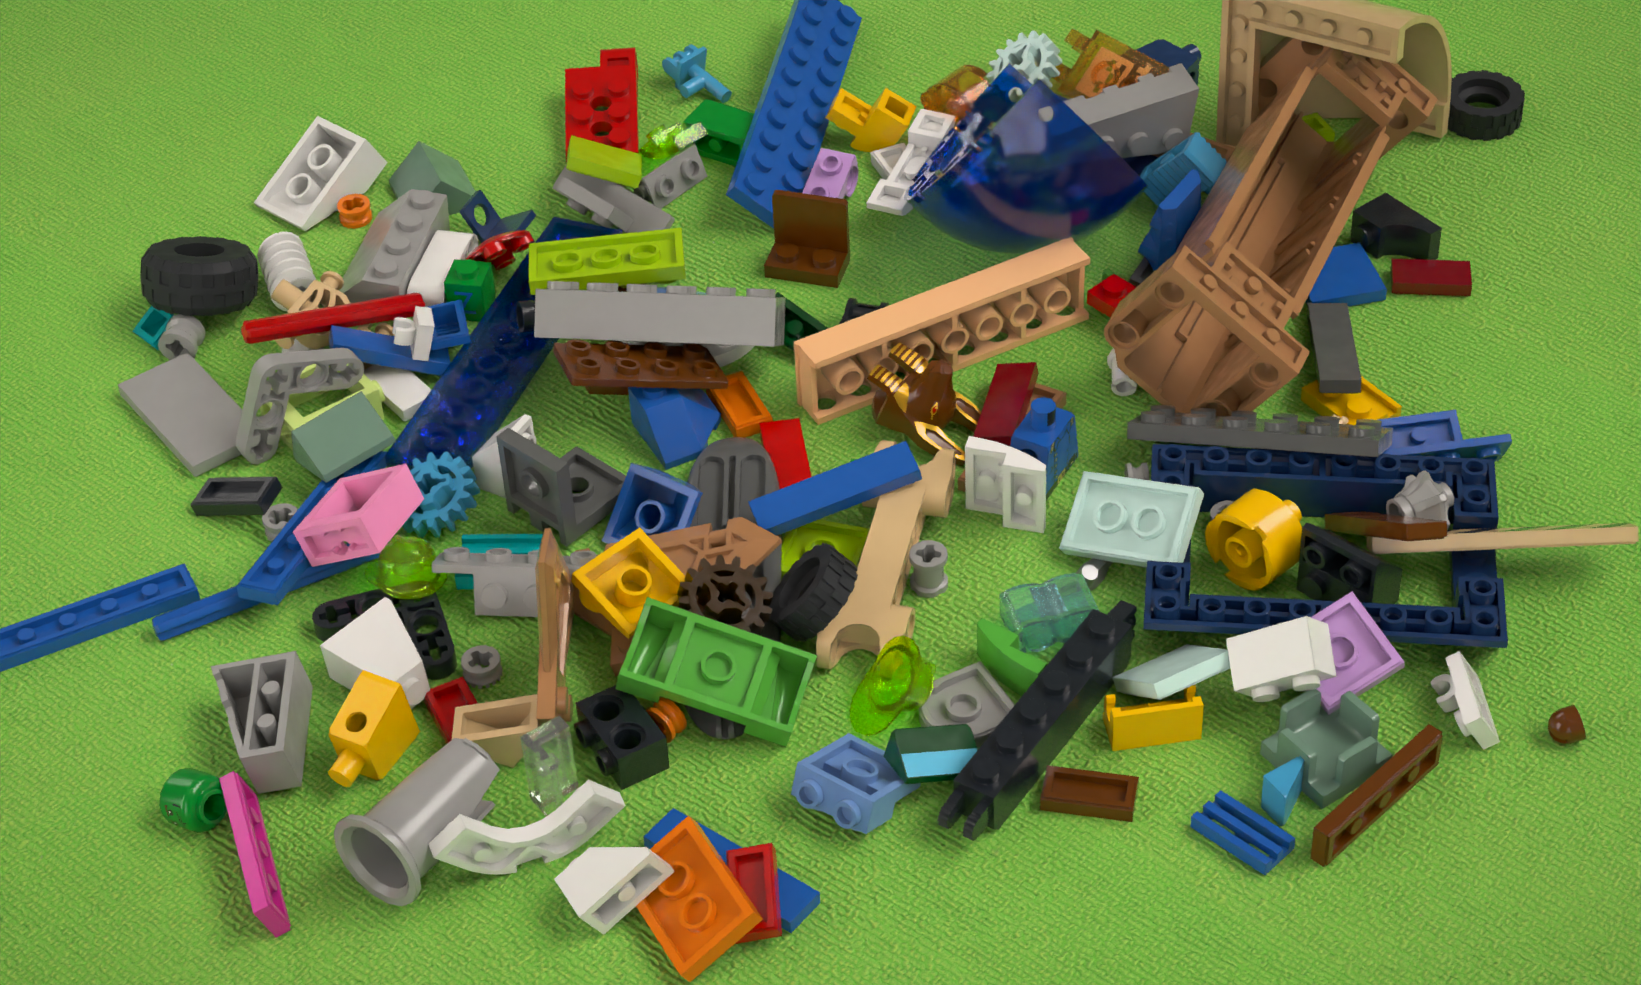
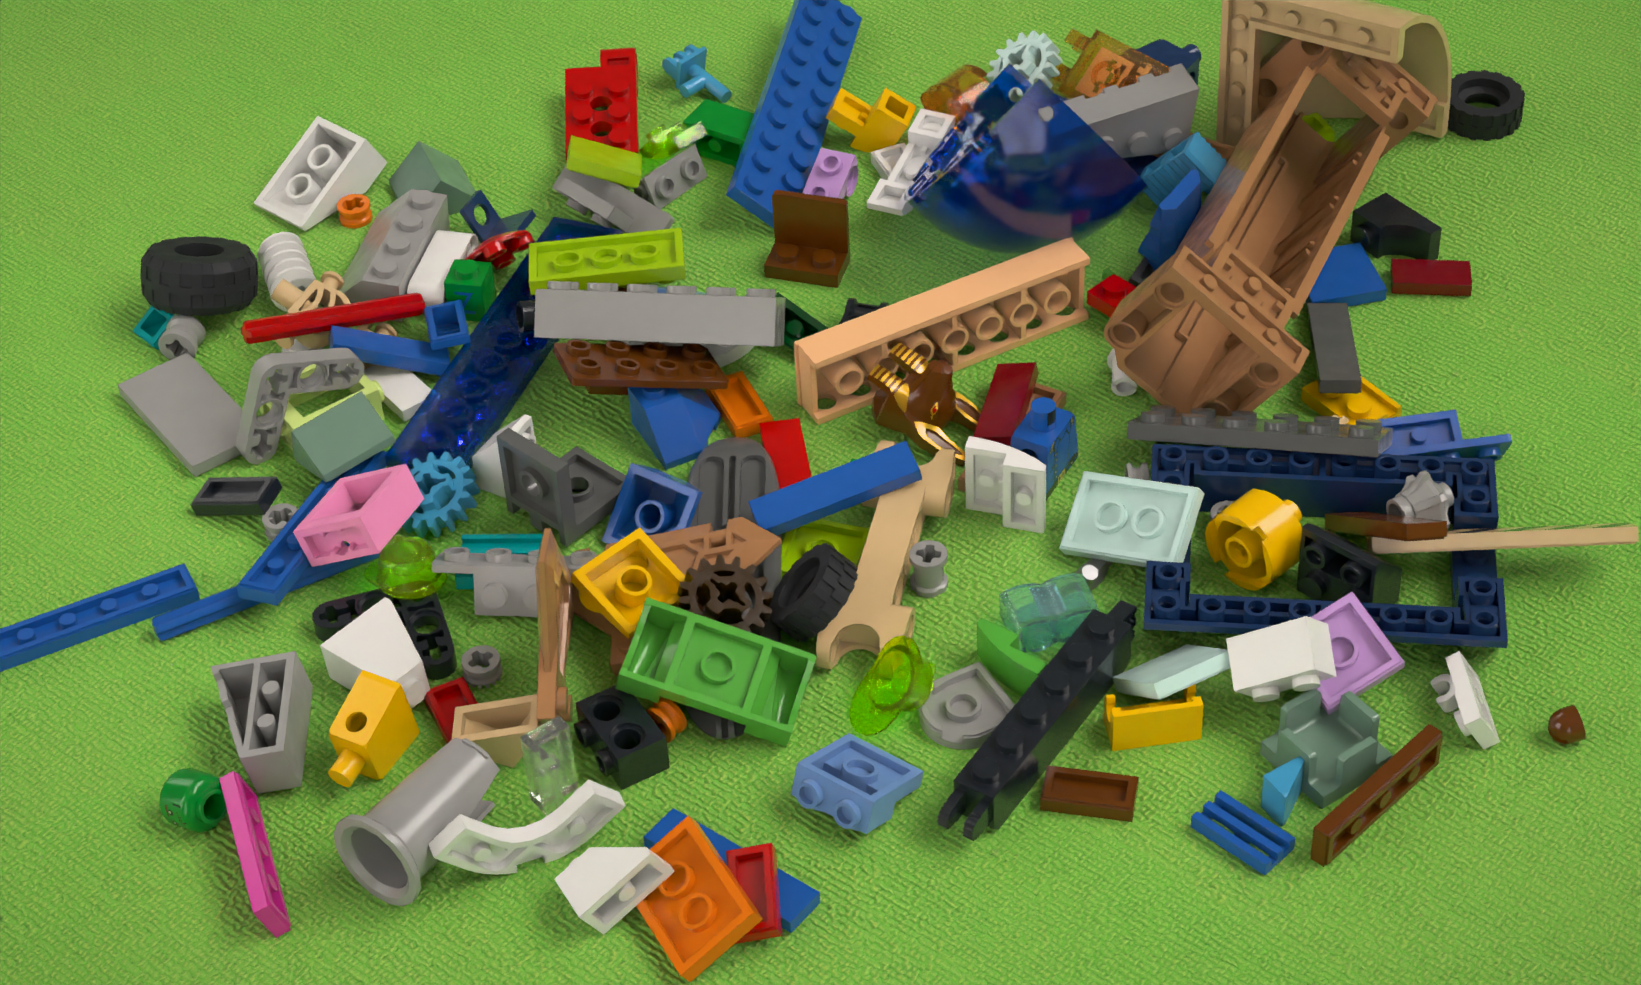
white tile [392,306,435,361] -> none
dark green slope [884,724,978,784] -> none

